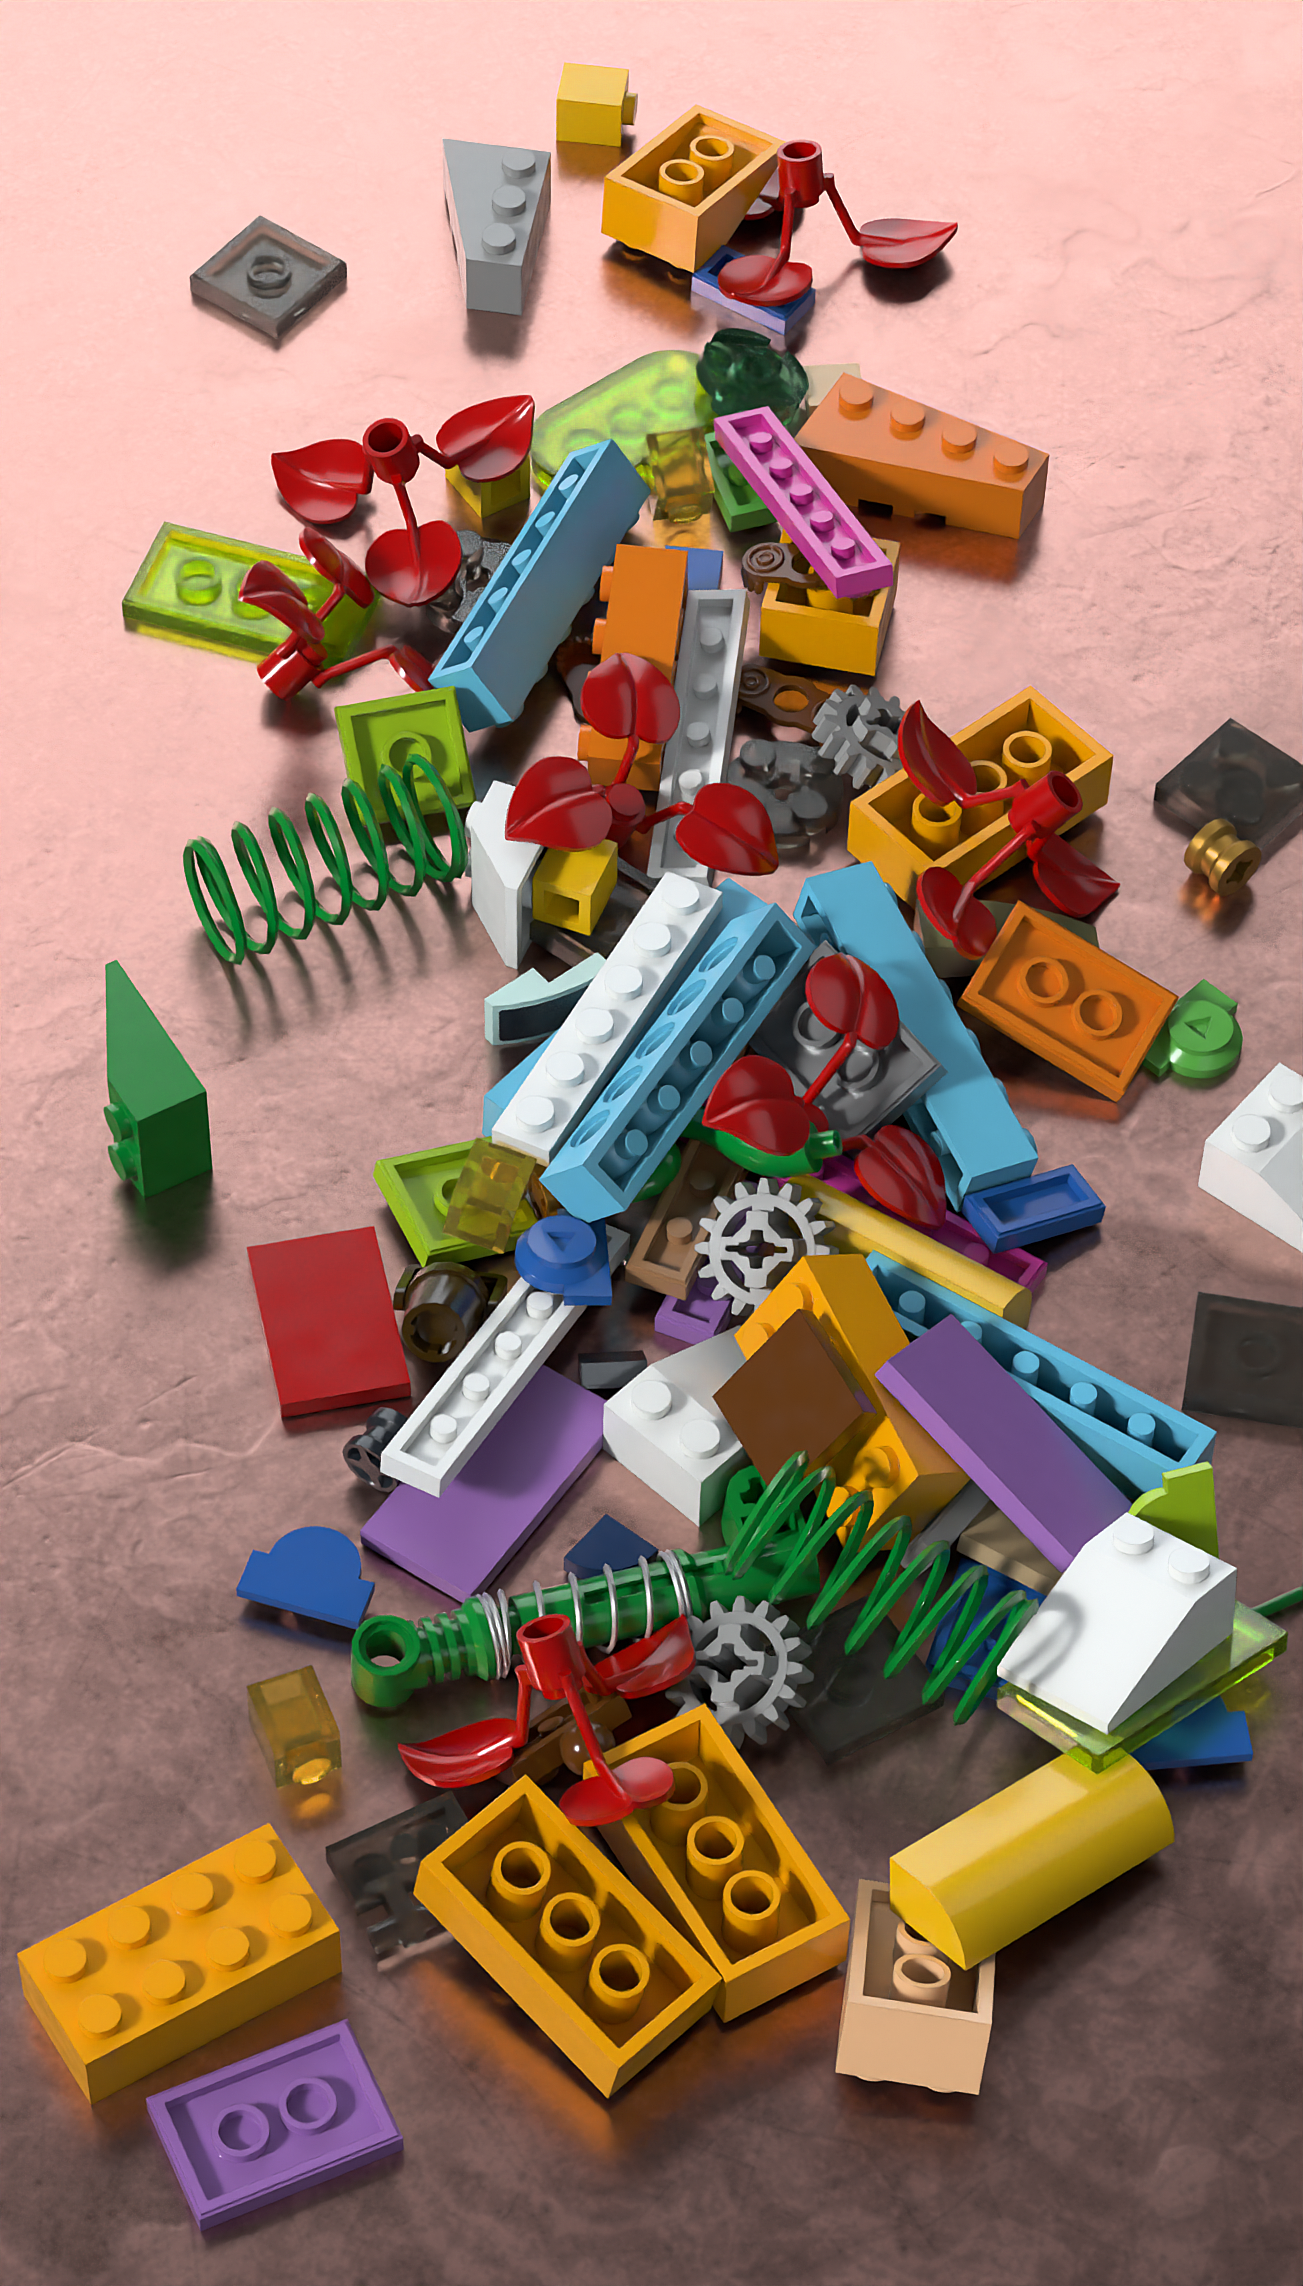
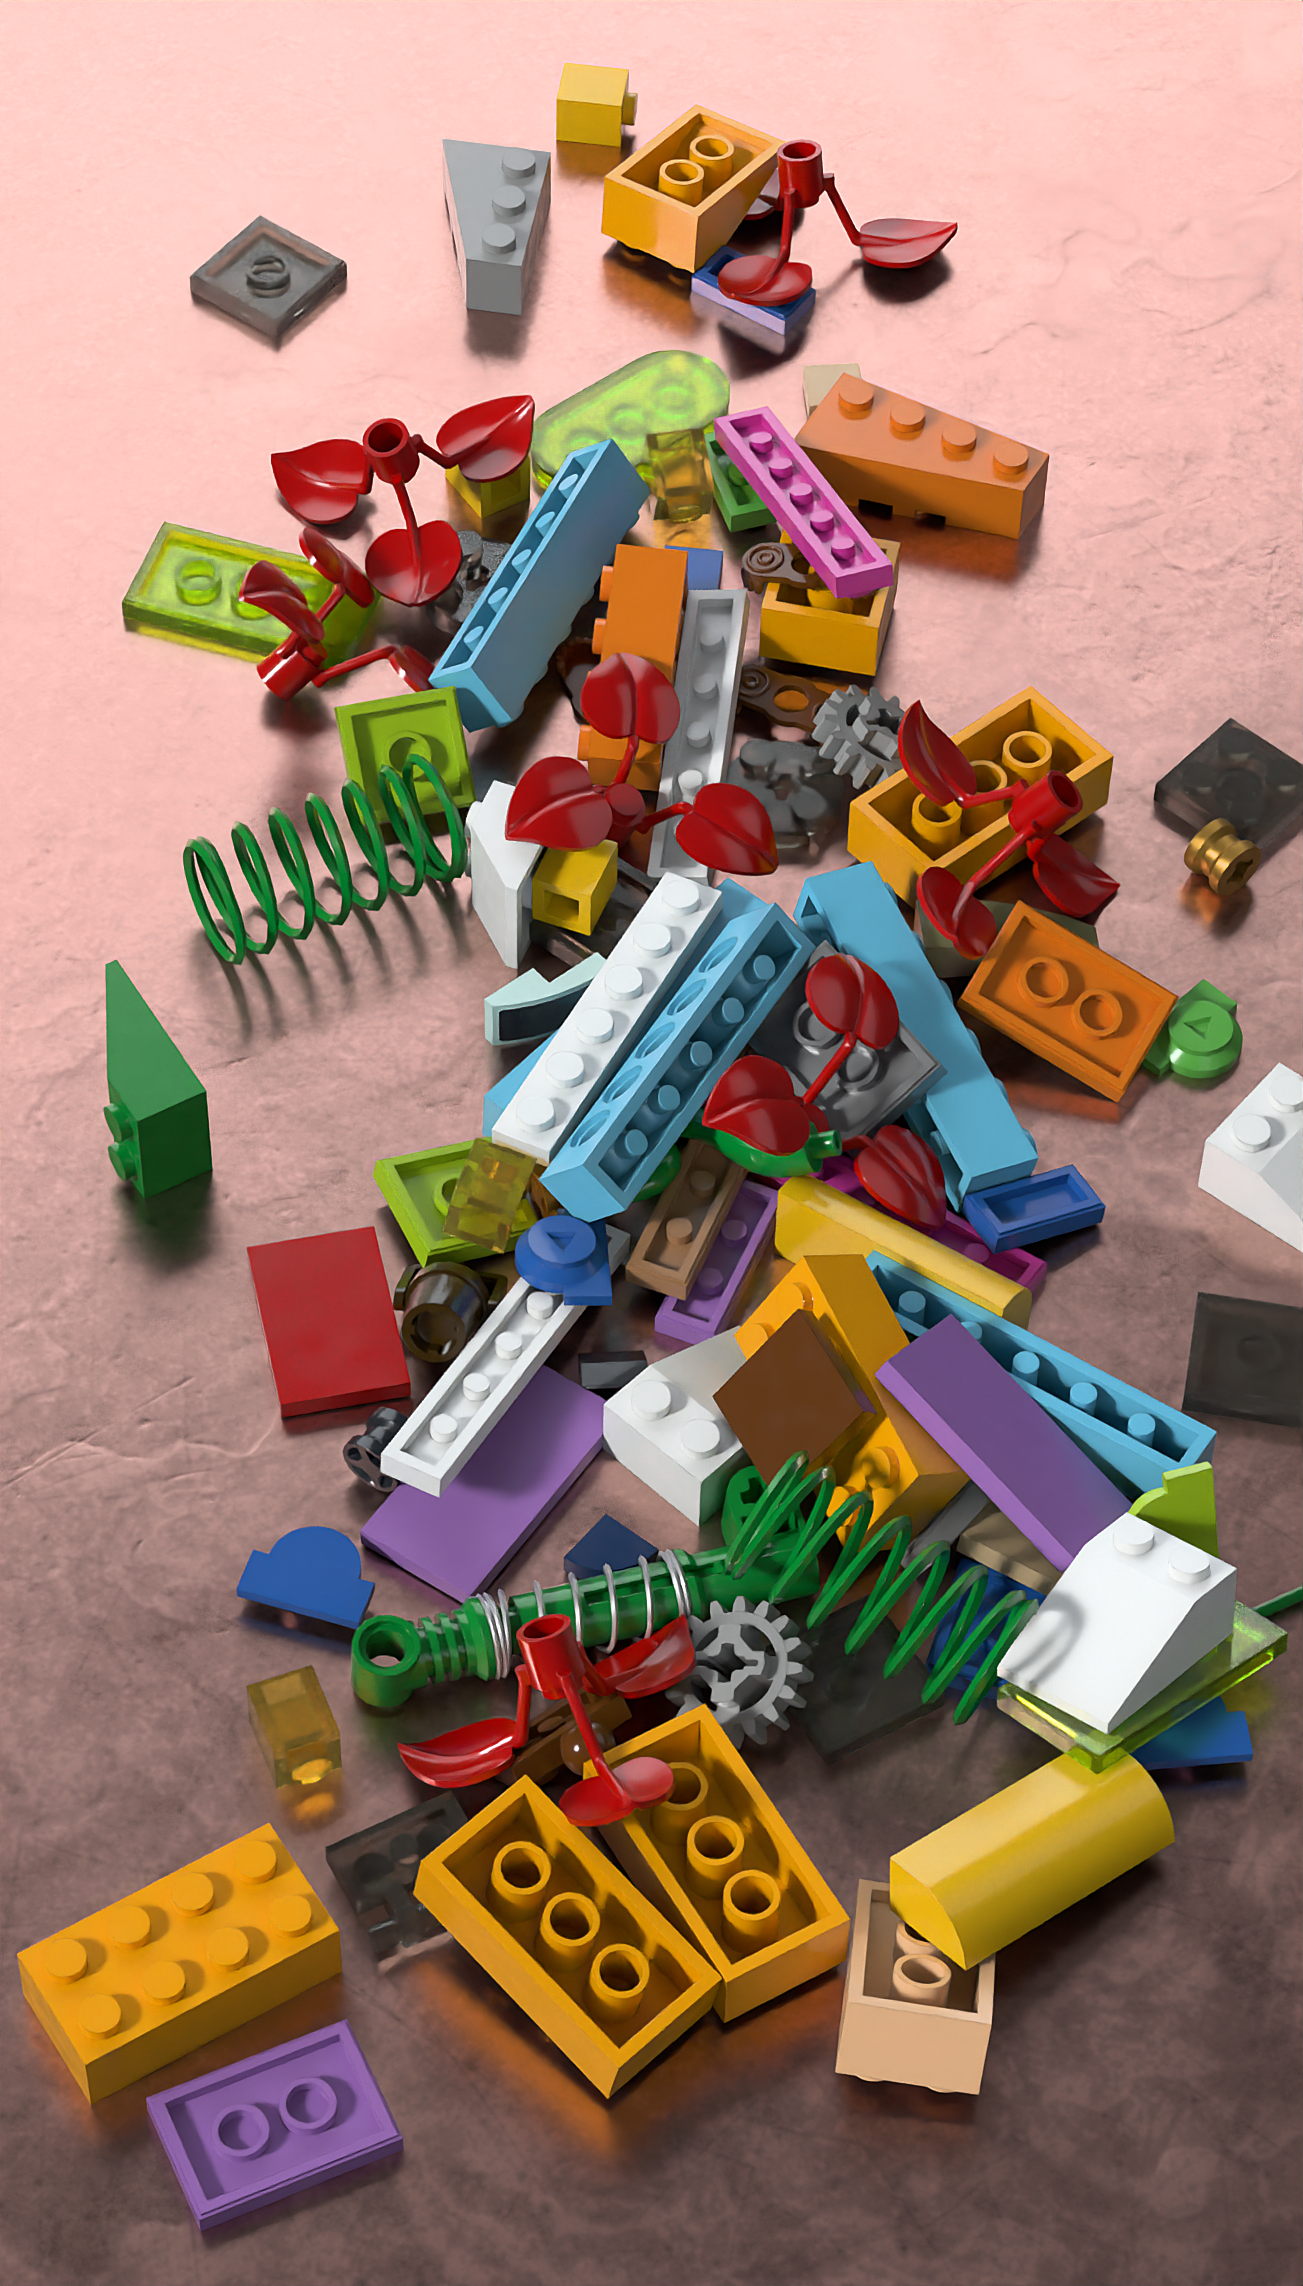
light grey gear [694,1178,839,1316] -> none
clear green plate [695,328,809,426] -> none

